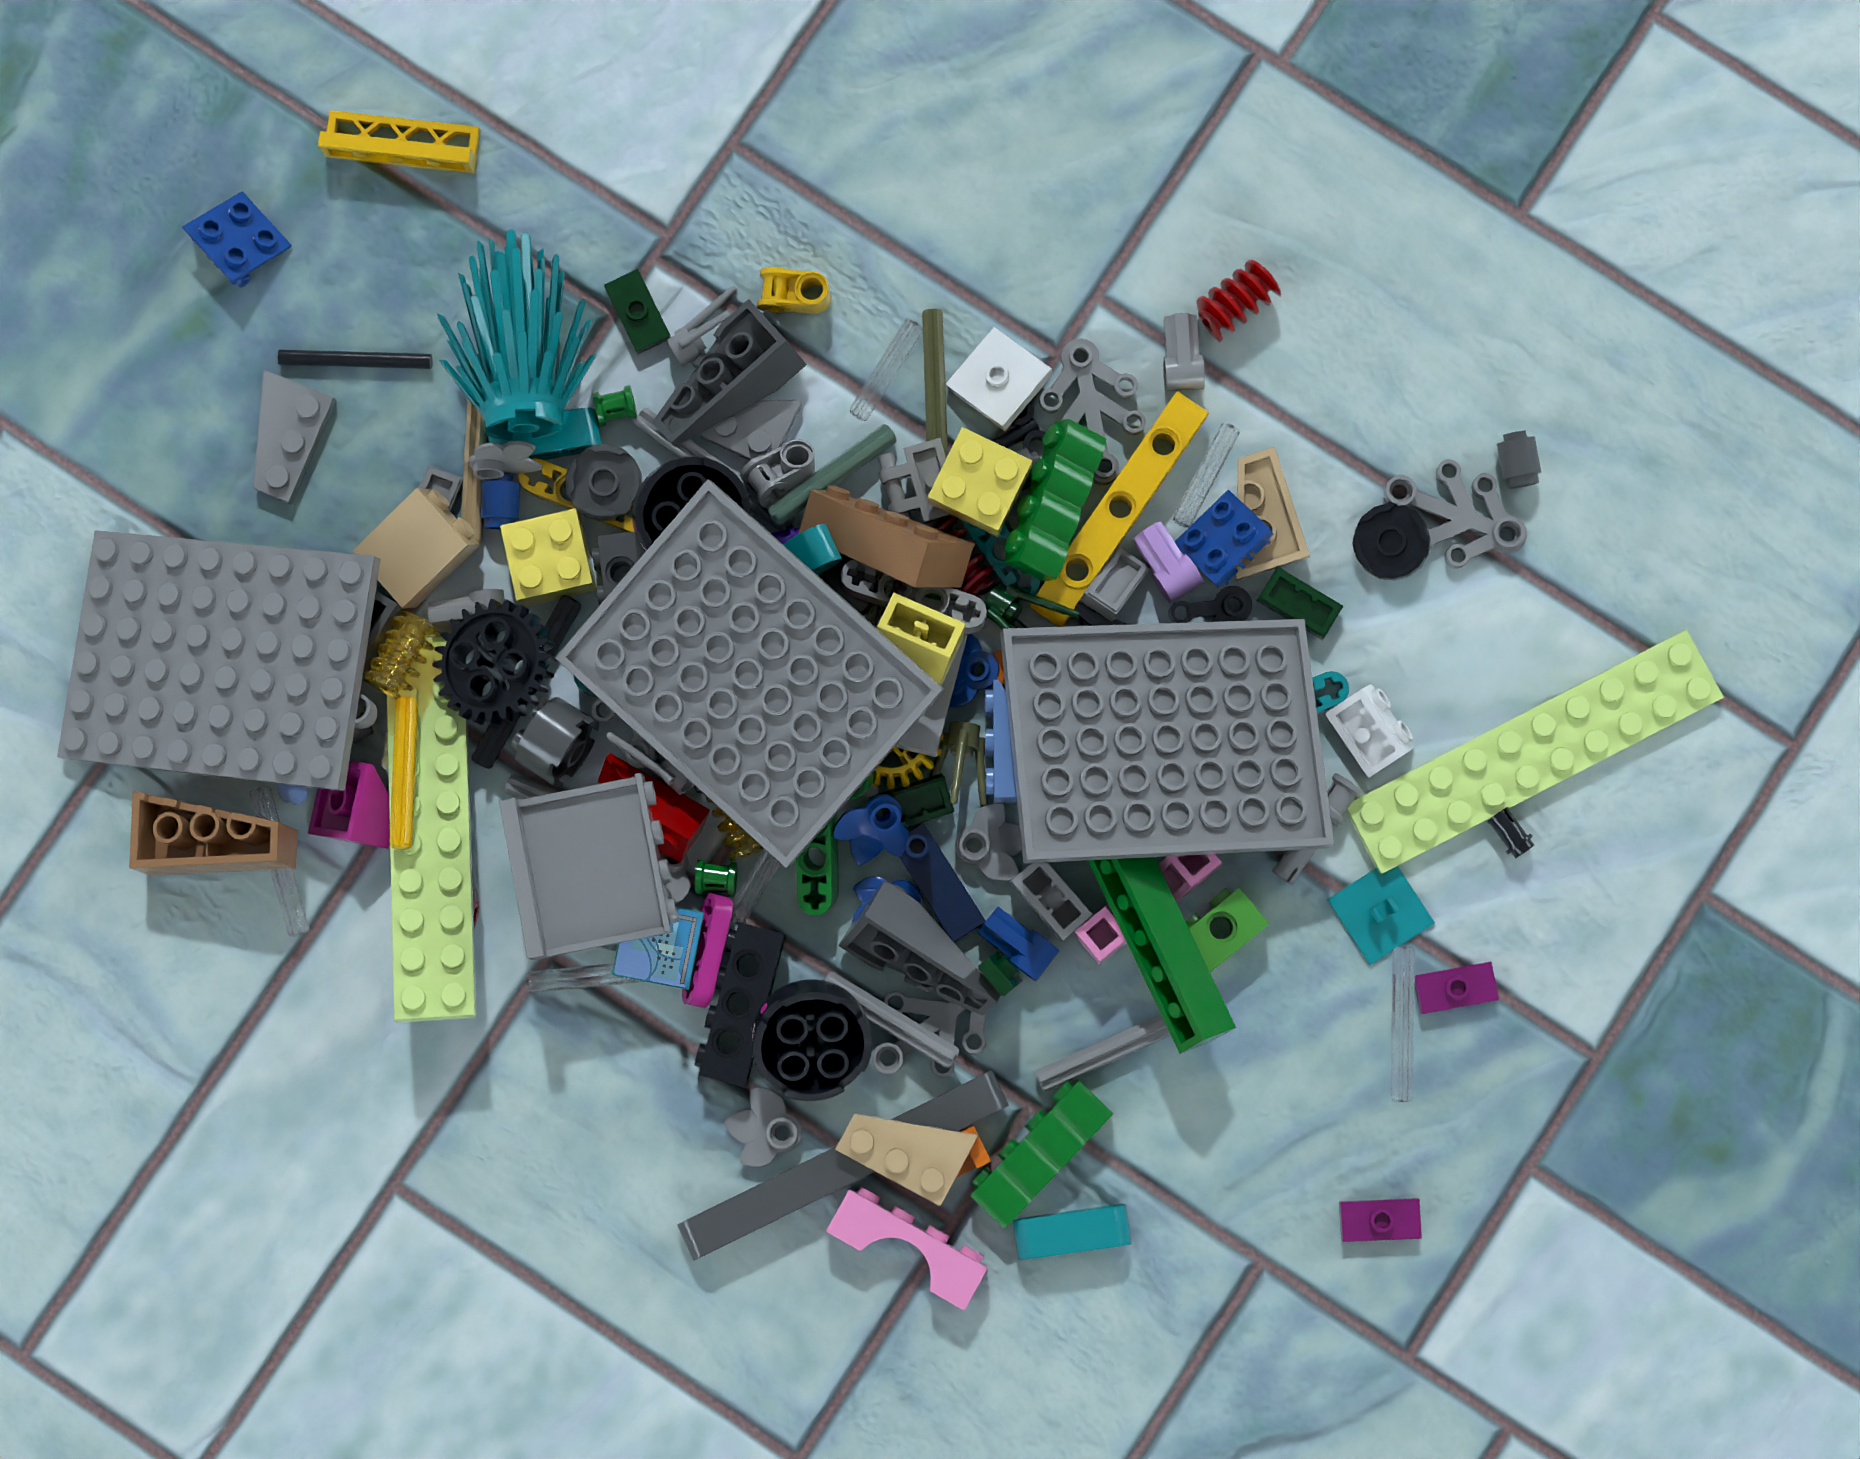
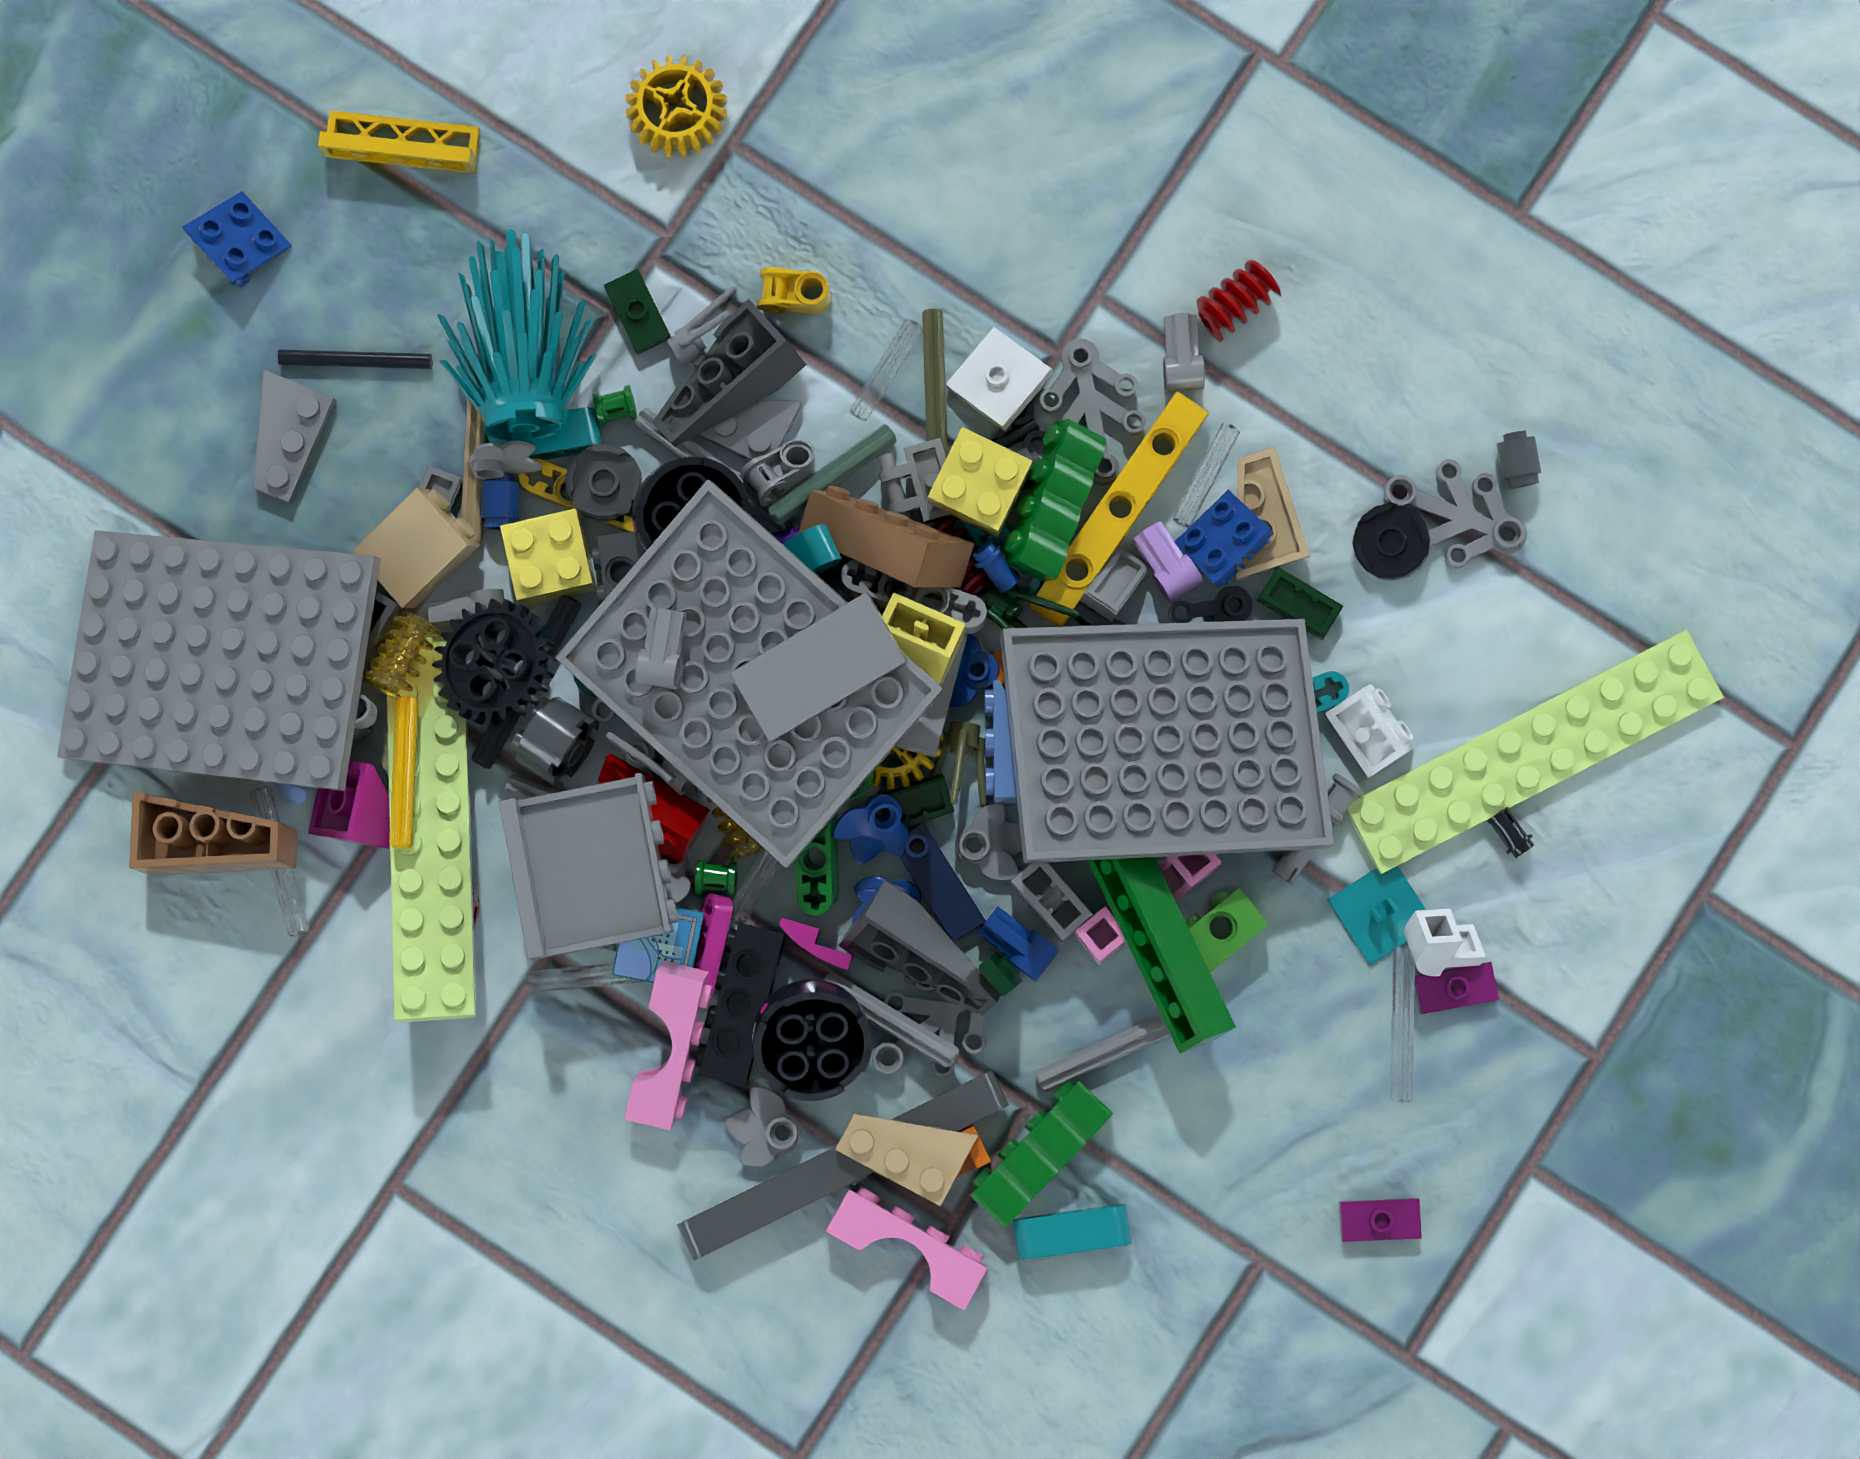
none -> bright pink arch [624,961,713,1131]
none -> yellow gear [625,55,728,158]
none -> light grey piece [635,607,687,690]
none -> light grey tile [730,592,908,742]
none -> dark pink slope [779,918,853,971]
none -> blue pin [973,542,1020,593]
none -> white brick [1404,909,1486,976]

